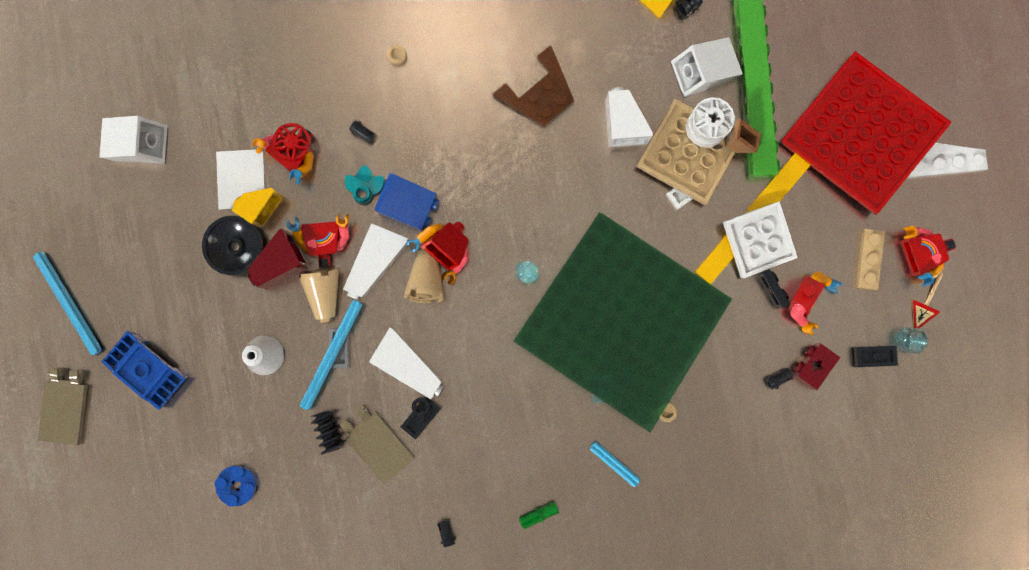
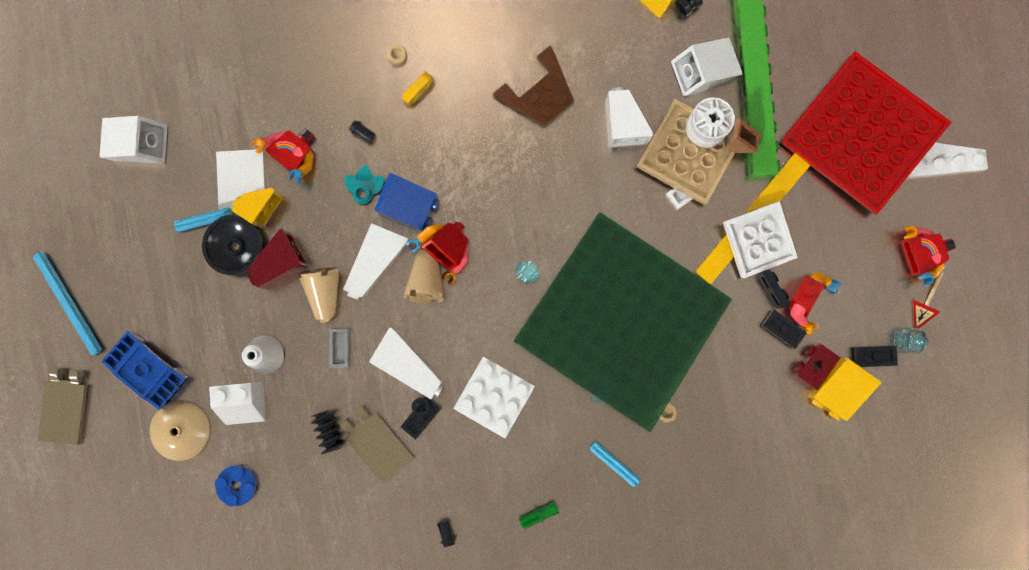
red wheel [273,123,311,161] -> none
torso [286,213,350,268] -> none
medium azure axle [300,300,363,410] -> none
black pin [766,368,793,390] -> none
tan plate [856,229,885,291] -> none
none -> tan dish [150,400,211,461]
none -> medium azure axle [174,207,233,232]
none -> white slope [209,381,266,425]
none -> yellow beam [401,71,434,105]
none -> white plate [453,356,535,438]
none -> black plate [761,309,807,349]
none -> yellow slope [808,358,882,421]

